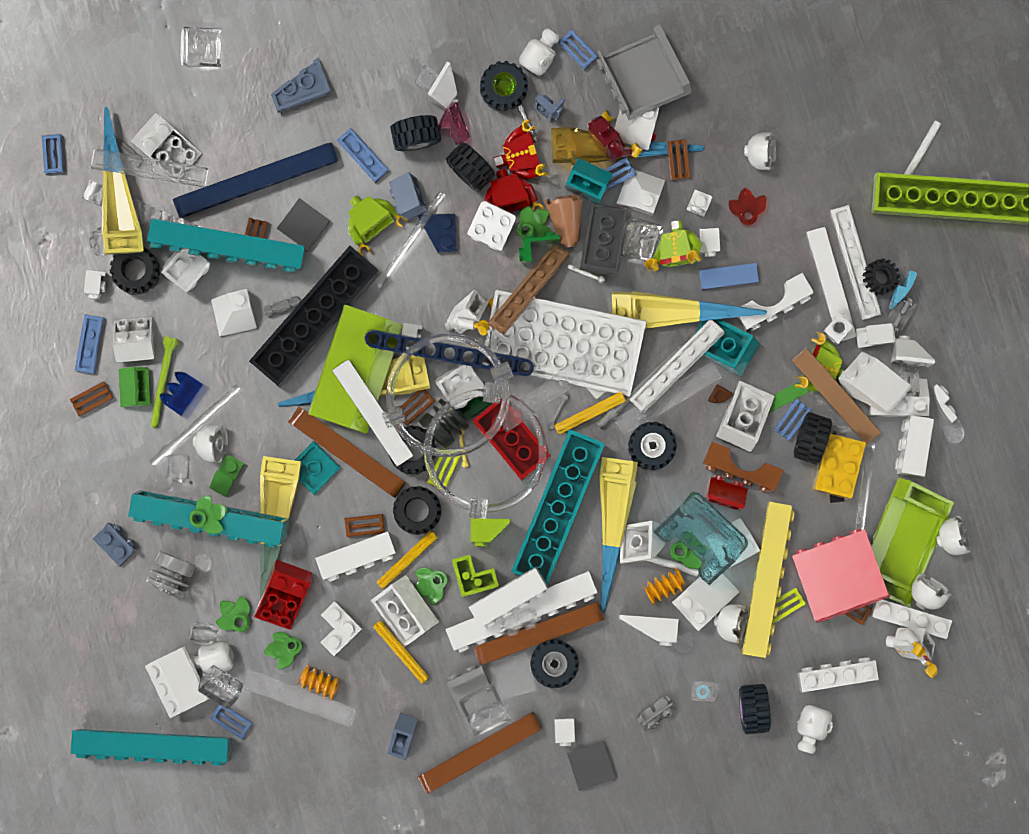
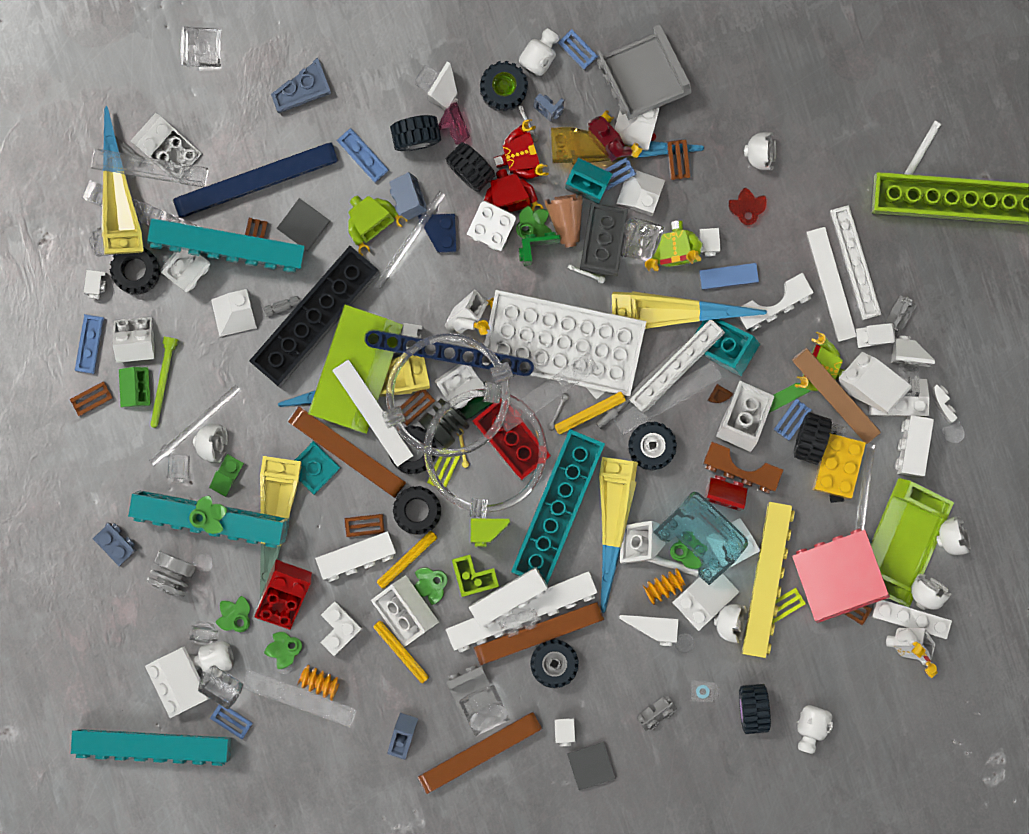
medium blue tile [42,134,64,174] -> none
clear blue plate [160,371,203,416] -> none
medium nougat tile [488,244,570,335] -> none
clear plate [489,653,536,700] -> none
white brick [687,190,712,217] -> none
white brick [797,657,879,692] -> none
white brick [822,314,853,345] -> none
black tyre [863,258,900,295] -> none
medium azure slope [889,270,917,309] -> none

